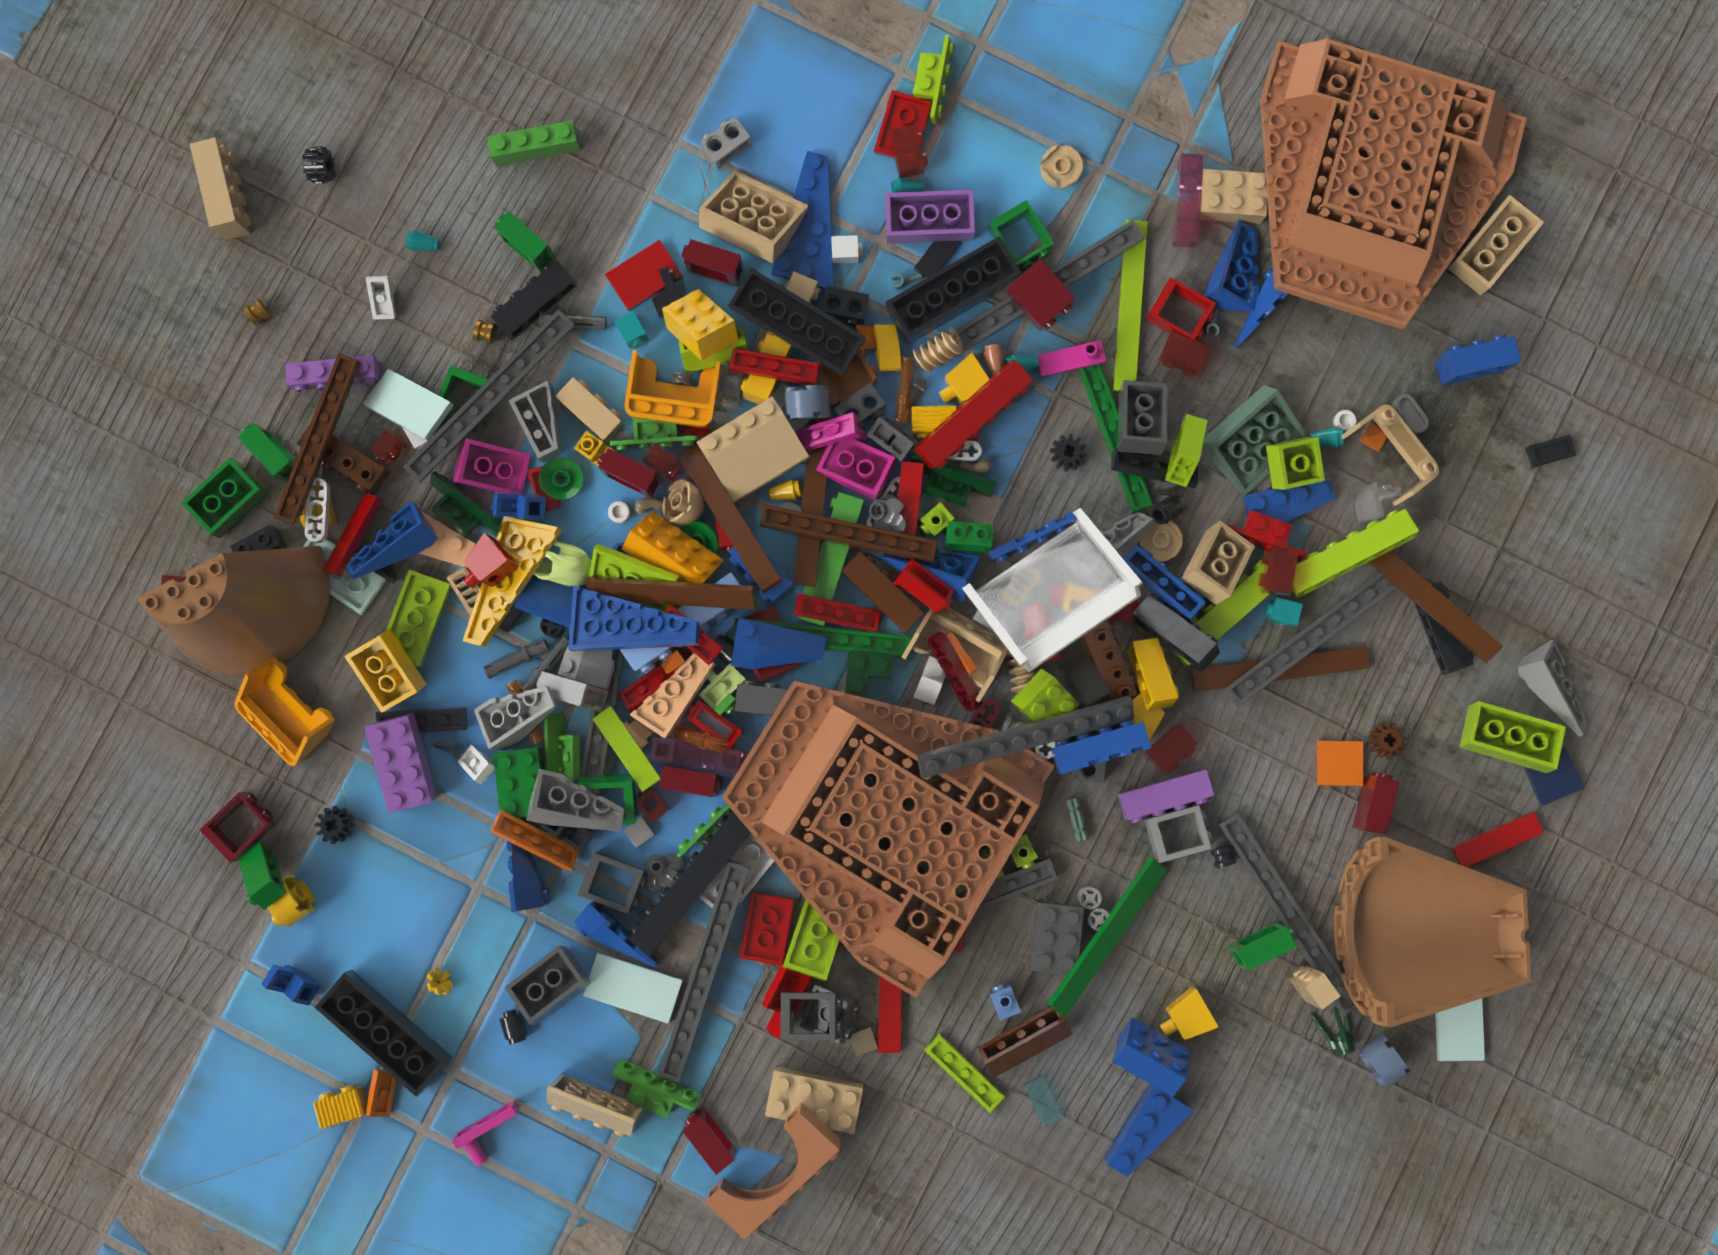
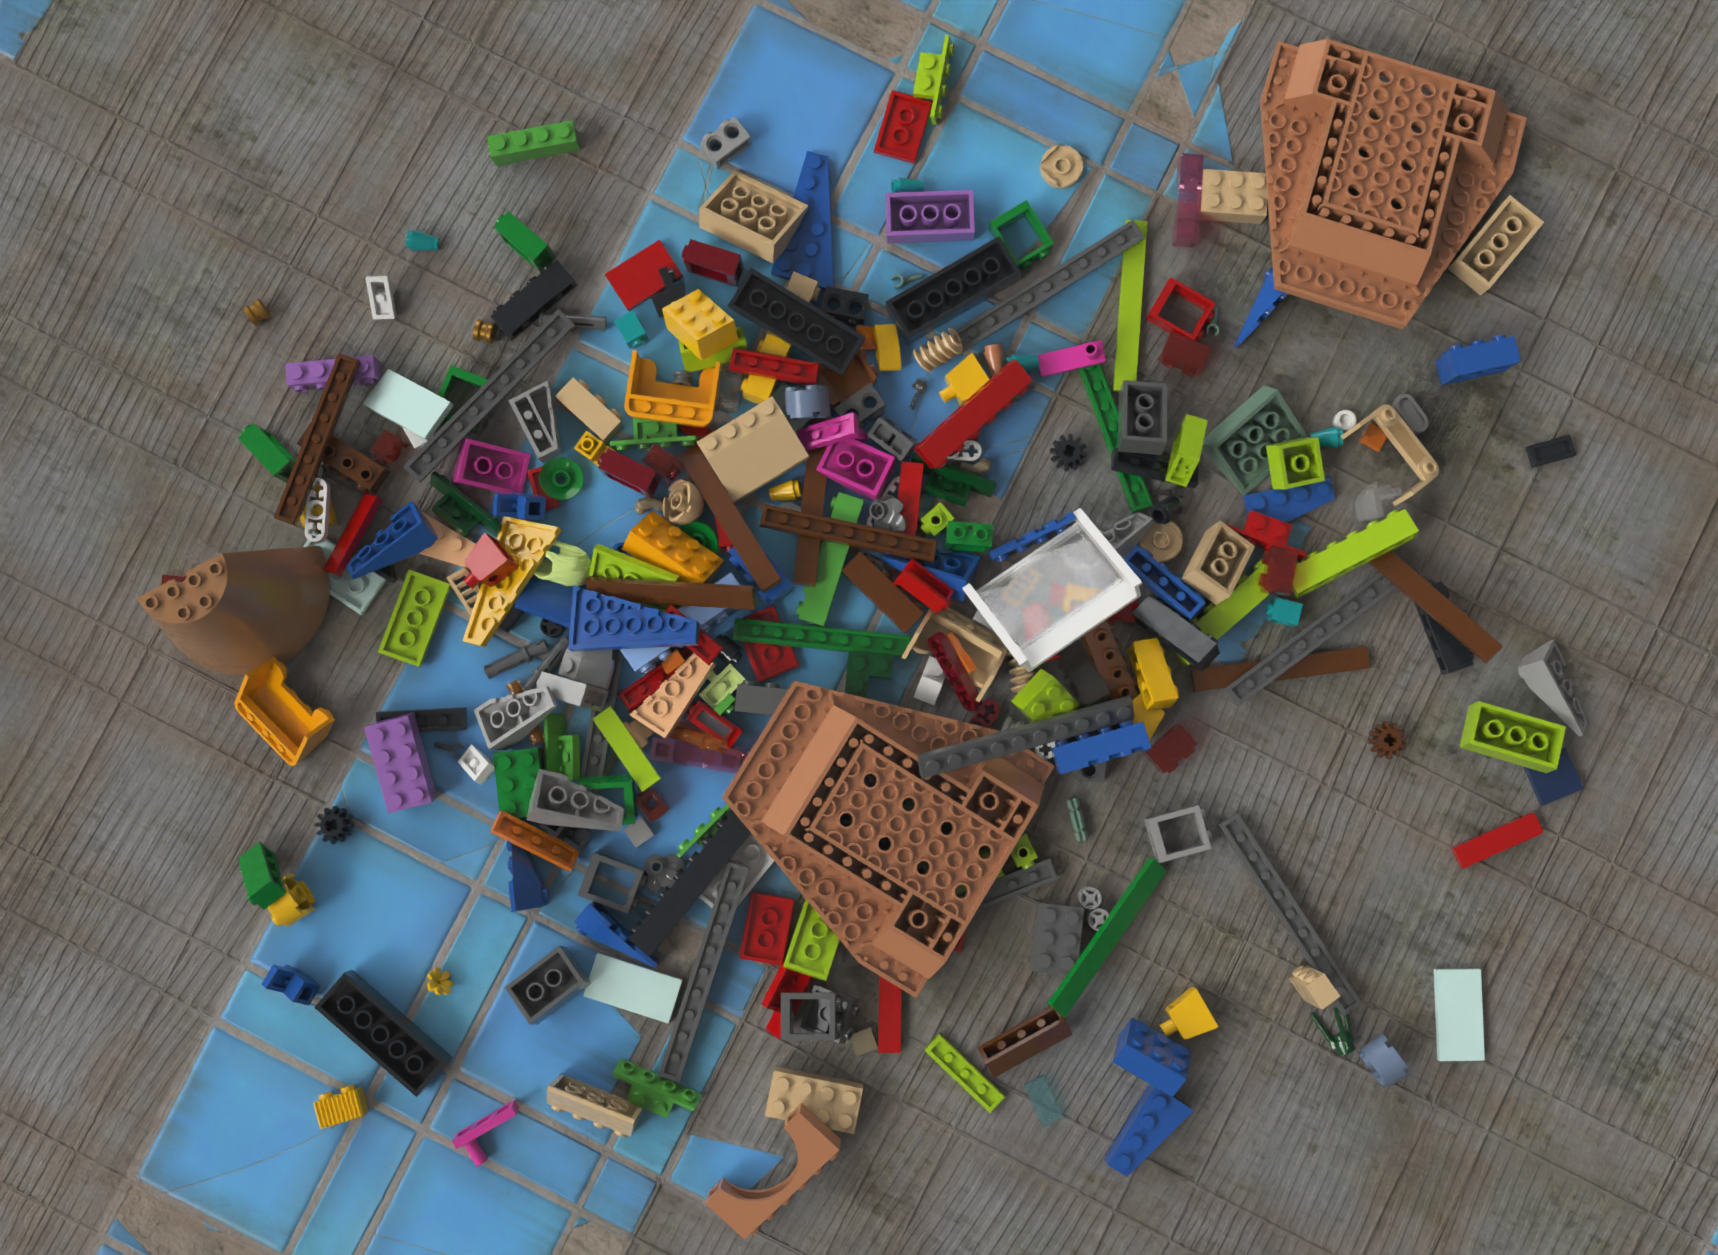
green brick [181,457,268,538] -> none
tan brick [190,137,251,240] -> none
dark red window [199,792,276,862] -> none
black brick [230,525,288,552] -> none
black gear [302,146,336,184] -> none
yellow brick [345,629,427,713] -> none
orange plate [365,1069,396,1117] -> none
black brick [499,1009,527,1045] -> none
white tile [608,501,631,524] -> none
dark red window [659,766,723,797] -> none
dark red window [682,1108,737,1175] -> none
blue wedge [731,618,827,670] -> none
red tile [794,593,881,632] -> none
white brick [831,235,863,264] -> none
clear red brick [890,124,928,178] -> none
clear orange pin [894,357,915,424] -> none
yellow brick [911,406,956,440] -> none
black tile [914,241,957,278] -> none
medium blue brick [989,983,1021,1021] -> none
dark red brick [1006,259,1075,331] -> none
medium lavender brick [1117,770,1214,823] -> none
blue wedge [1204,219,1259,311] -> none
black wheel [1210,845,1237,868] -> none
green window [1228,923,1296,971] -> none
orange tile [1317,741,1363,786] -> none
medium nougat cone [1334,837,1532,1027] -> none
dark red brick [1352,773,1399,835] -> none

